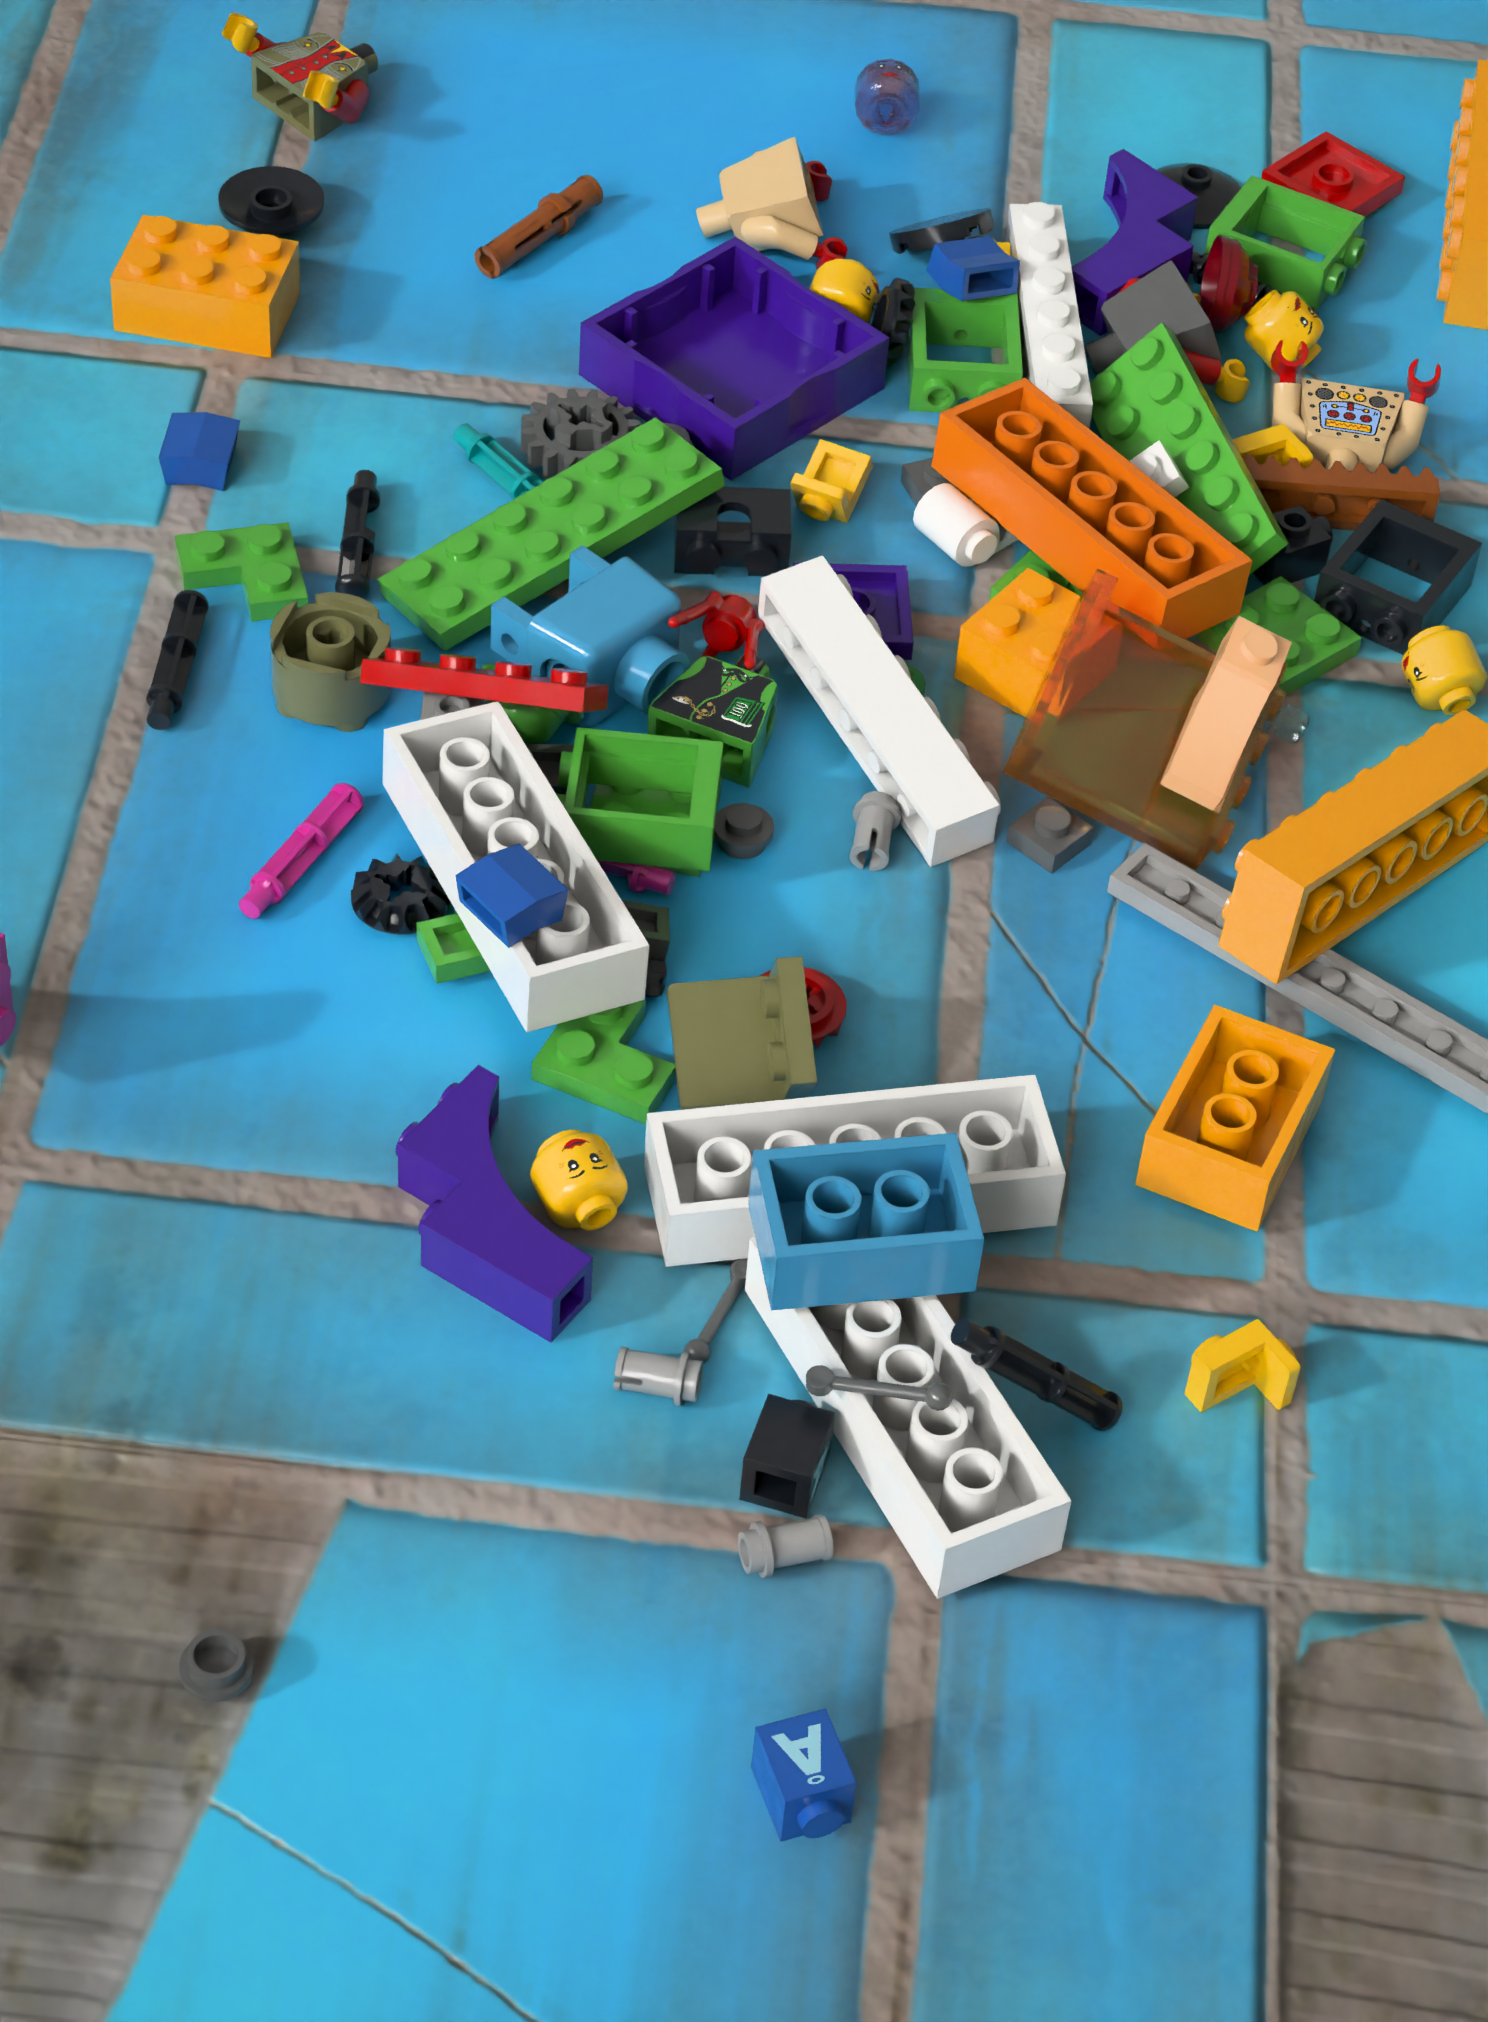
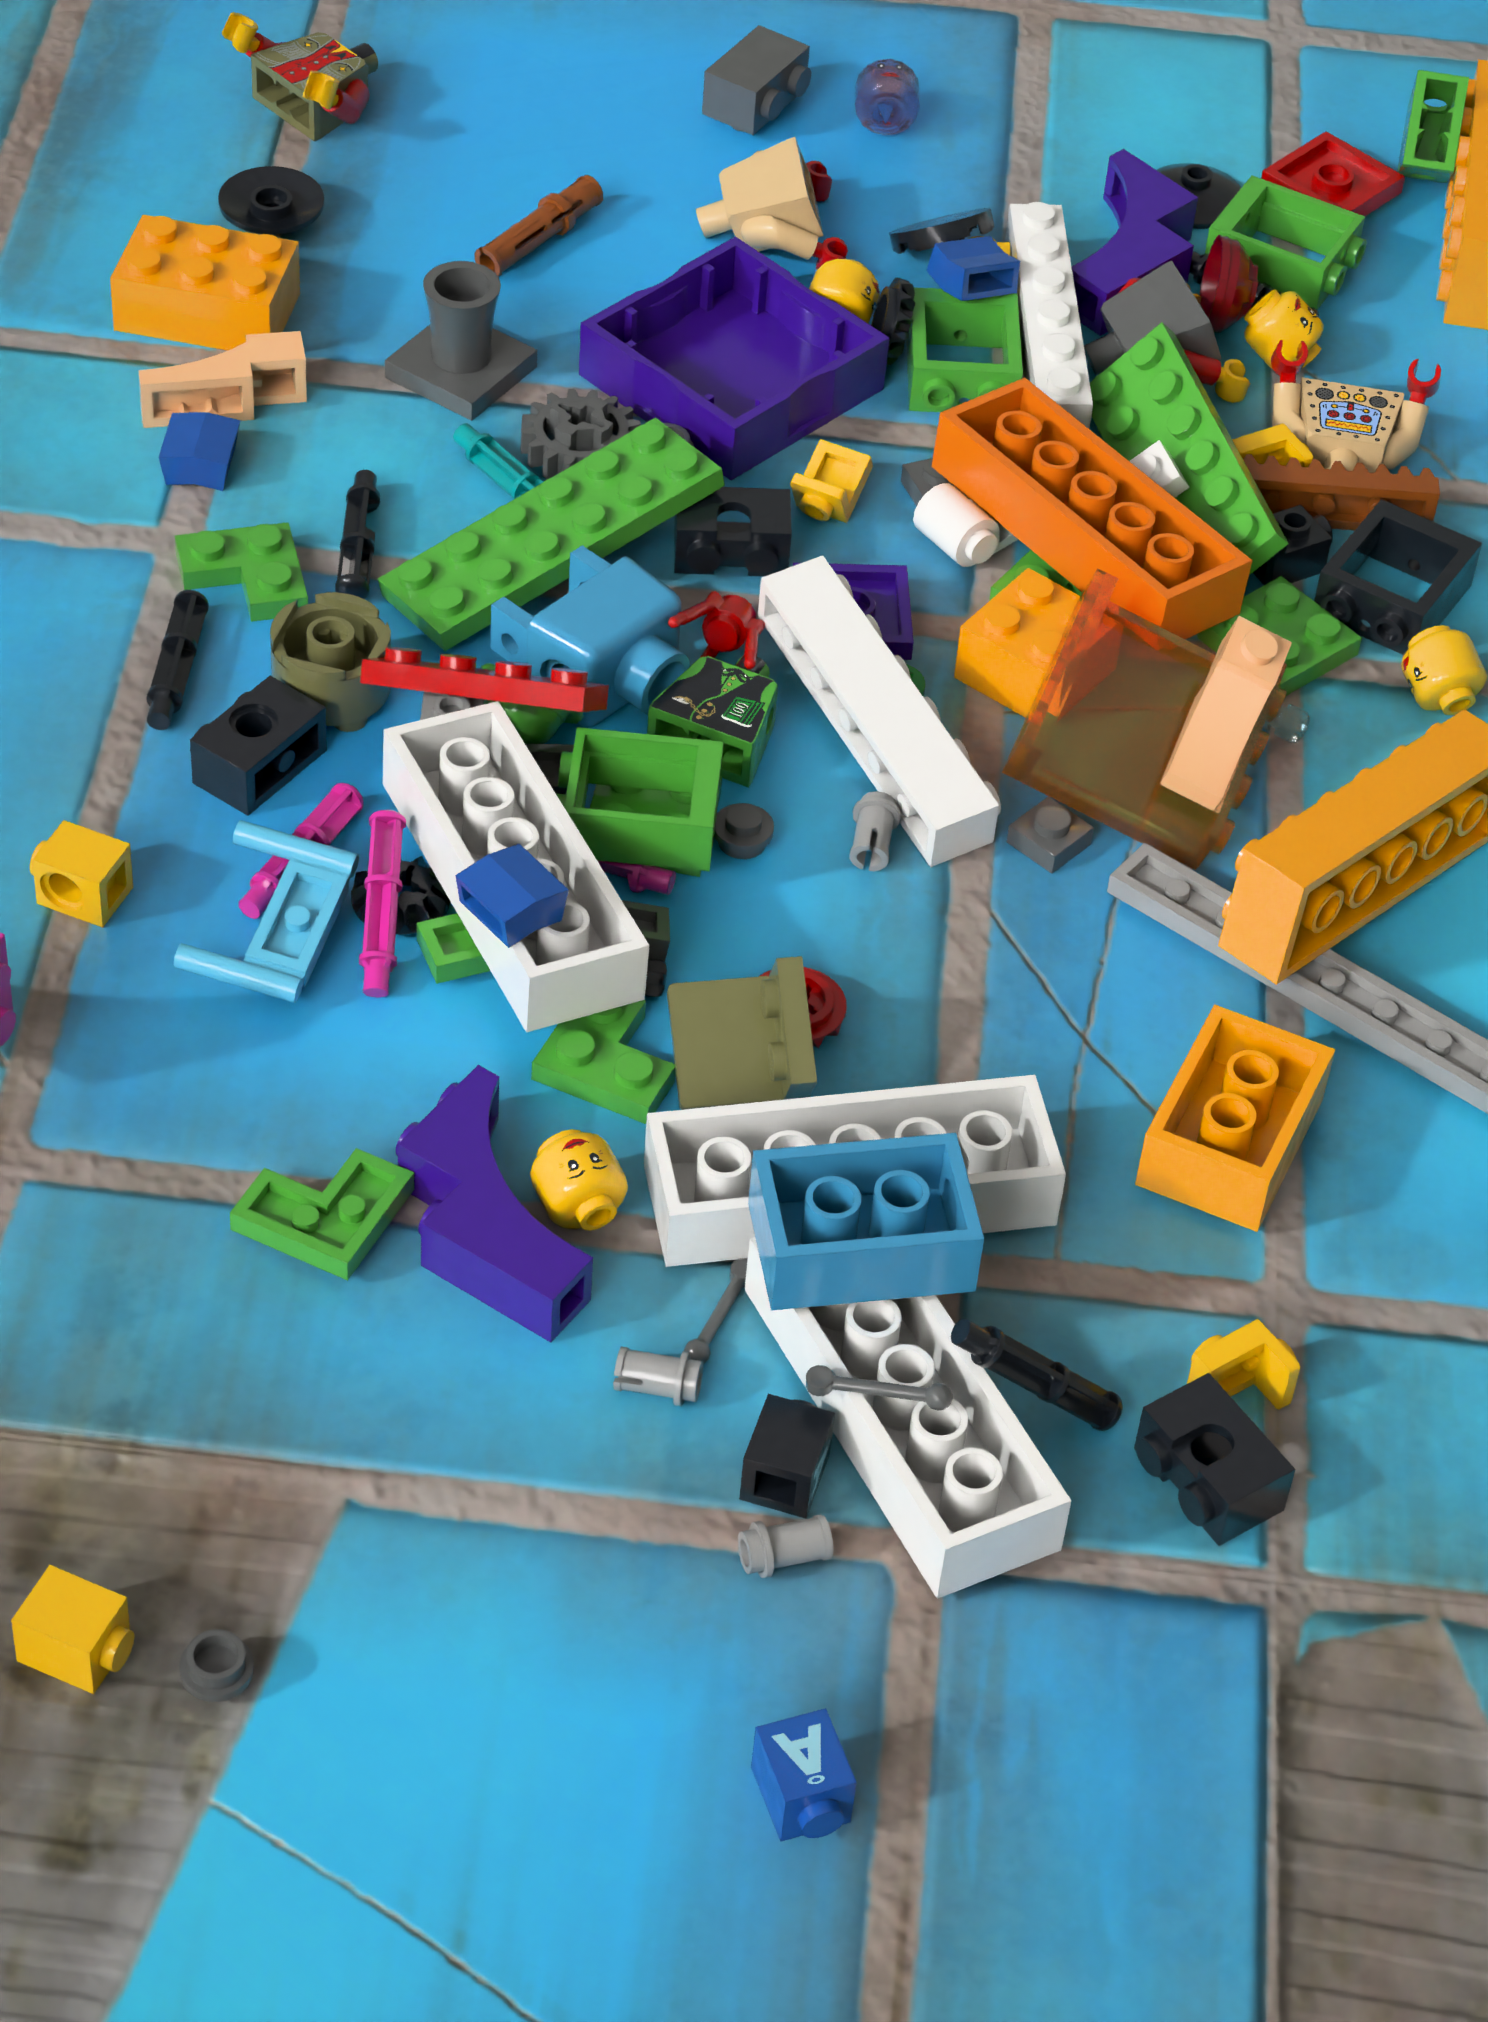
none -> yellow brick [11,1565,135,1694]
none -> yellow brick [30,820,133,928]
none -> light nougat slope [138,331,307,428]
none -> medium azure plate [174,820,359,1003]
none -> black brick [190,675,327,816]
none -> bright green plate [230,1148,414,1281]
none -> dark pink piece [359,810,406,998]
none -> dark grey plant [385,261,537,421]
none -> dark grey brick [702,25,811,135]
none -> black brick [1134,1373,1296,1546]
none -> bright green torso [1397,70,1469,183]

